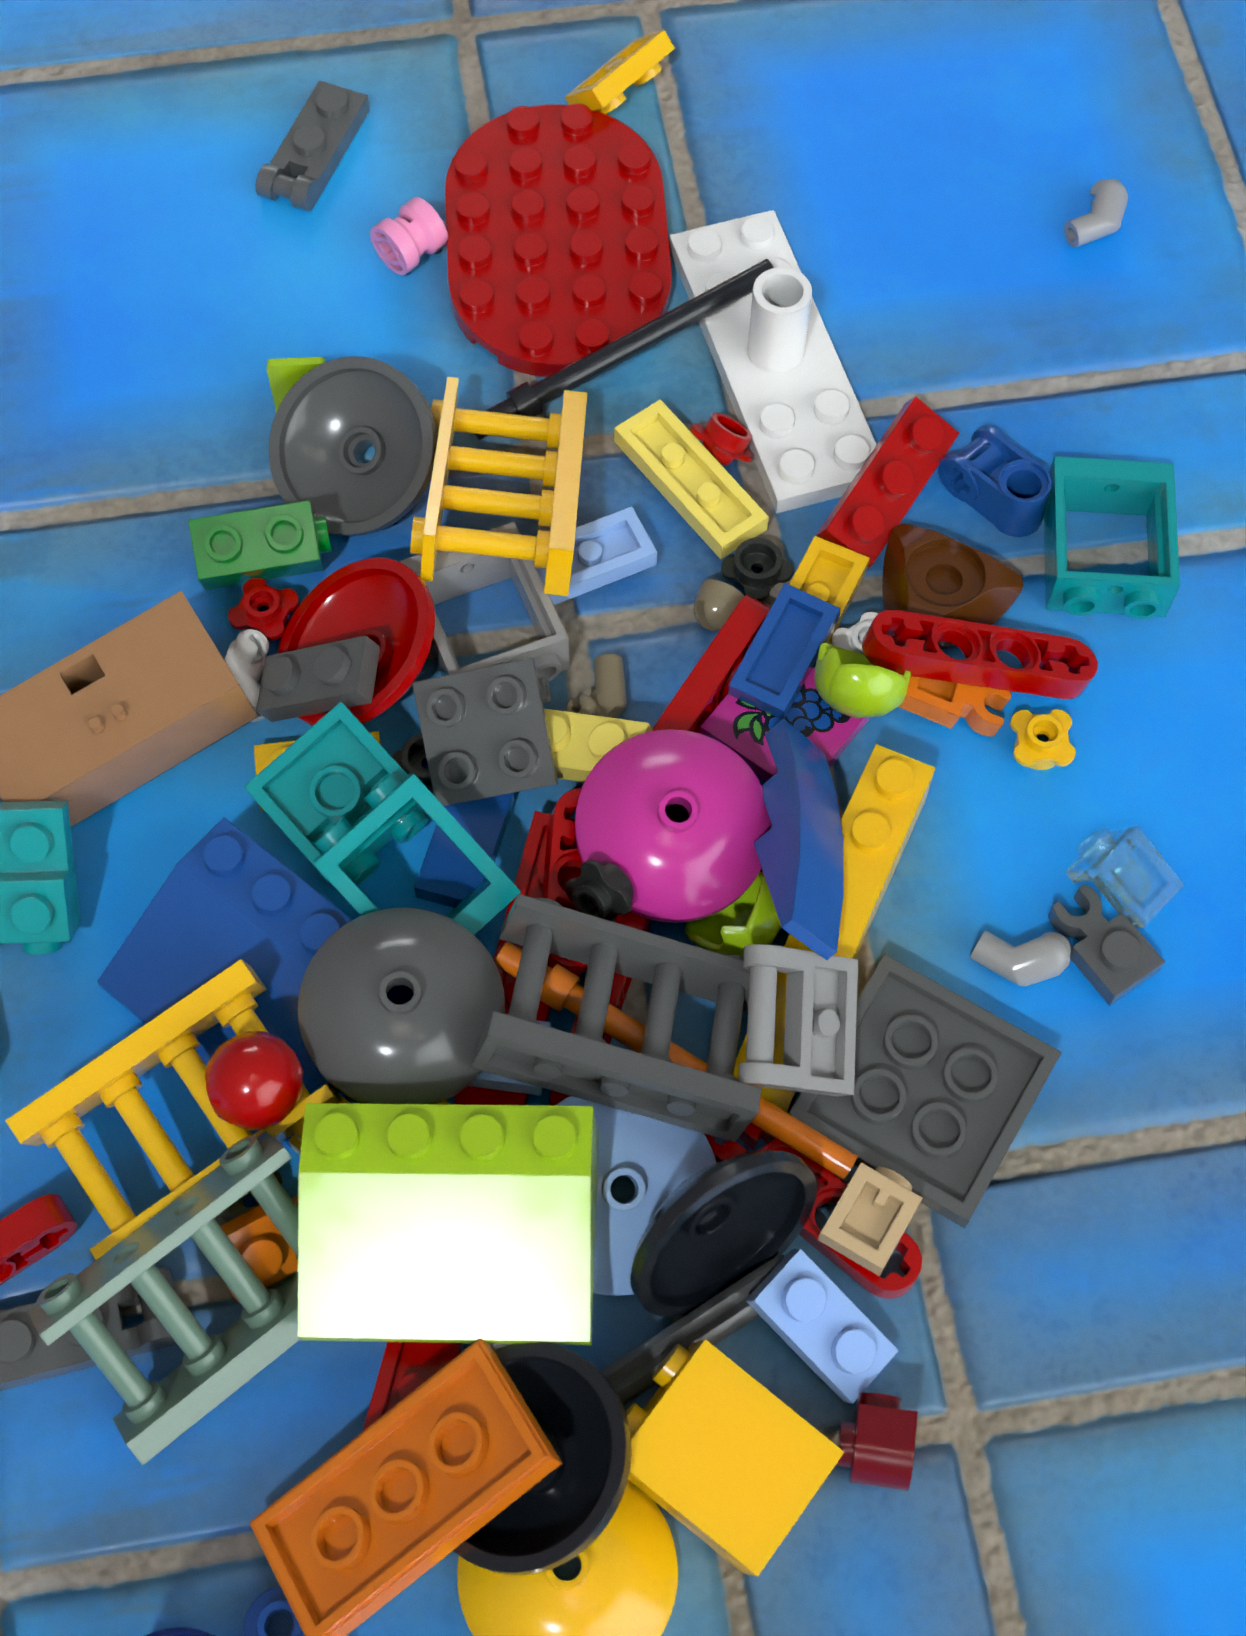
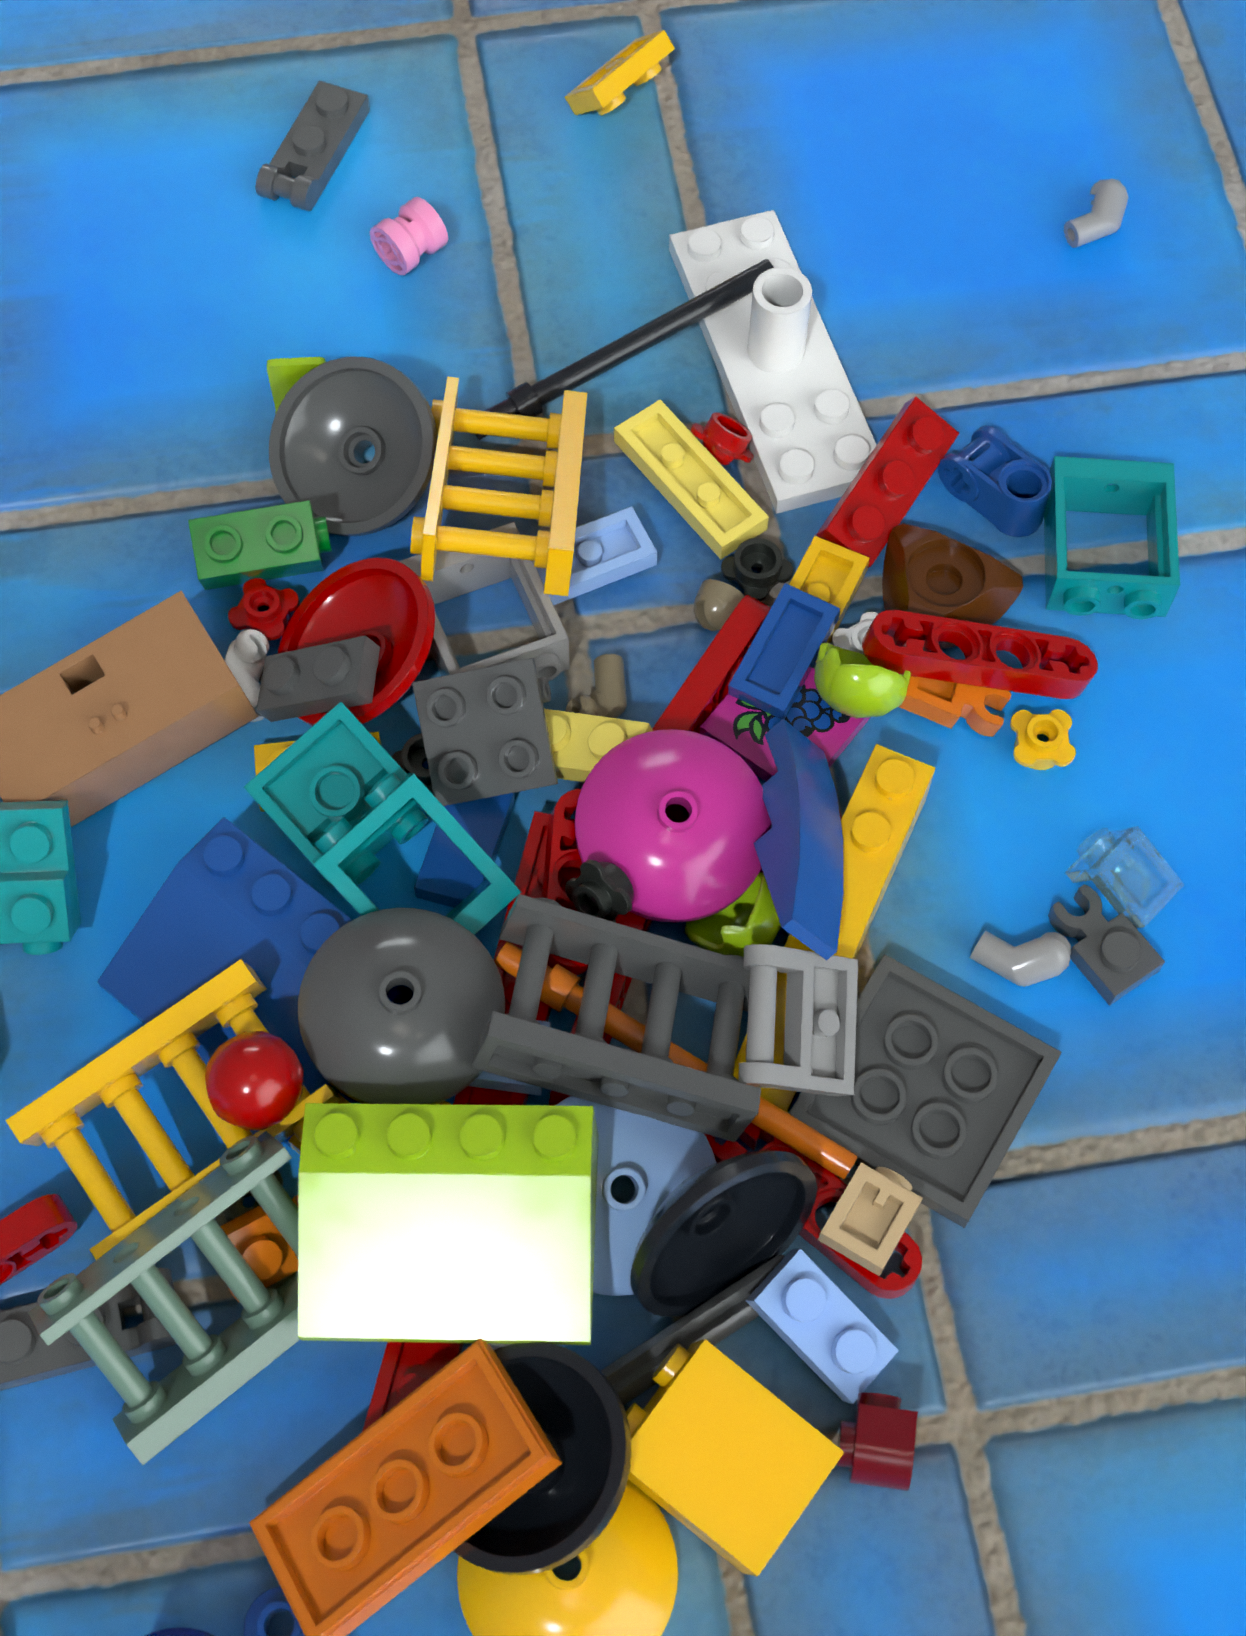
red plate [445,104,671,377] -> none

